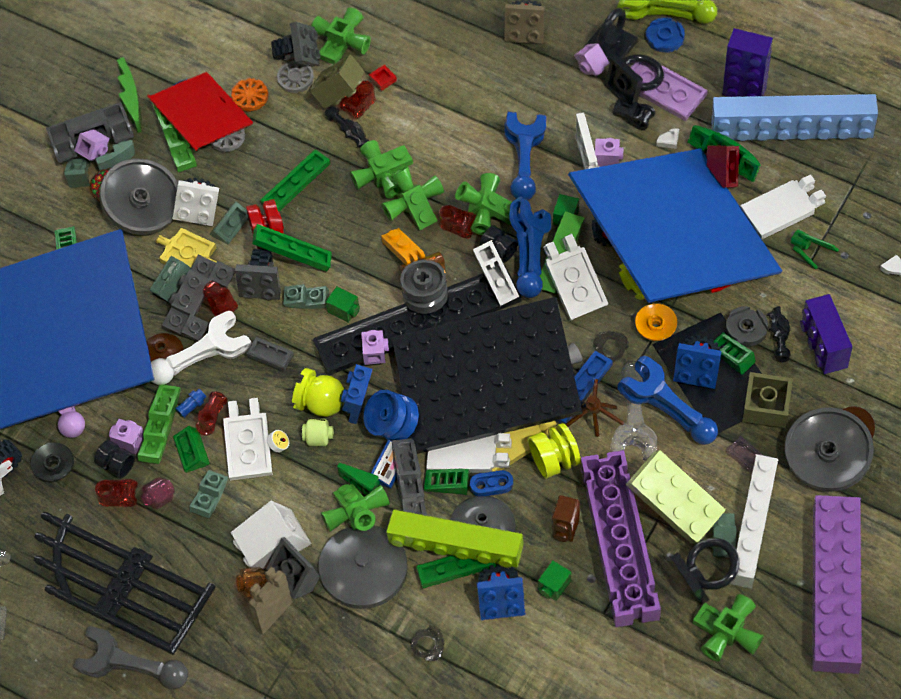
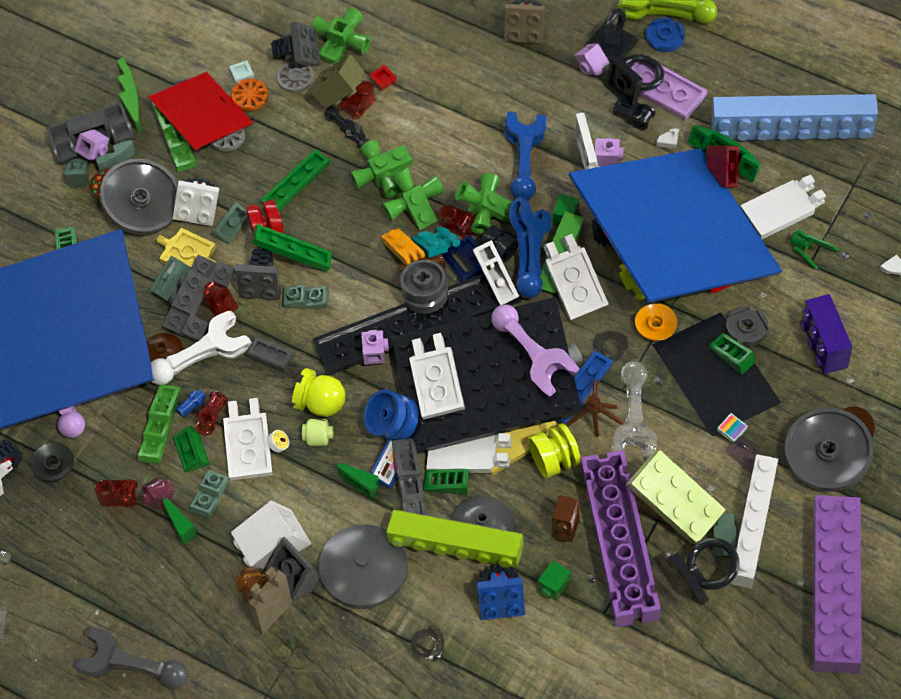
black piece [34,512,216,655] -> none
black wheel [94,440,135,478] -> none
lavender brick [109,419,144,454] -> none
bright green brick [321,484,390,532] -> none
green brick [326,286,360,323] -> none
blue plate [341,364,372,424] -> none
green plate [417,555,497,589] -> none
blue plate [470,470,513,496] -> none
blue piece [618,356,718,445] -> none
blue plate [673,336,722,389] -> none
bright green brick [693,594,764,661] -> none
dark purple brick [722,28,773,97] -> none
olive brick [743,372,793,428] -> none
black piece [767,306,791,362] -> none
none -> green slope [162,498,197,545]
none -> light aqua tile [229,60,254,85]
none -> white tile [409,333,465,420]
none -> teal plate [411,226,460,258]
none -> clear blue plate [439,234,483,282]
none -> lavender piece [491,305,580,397]
none -> tile [717,413,748,444]

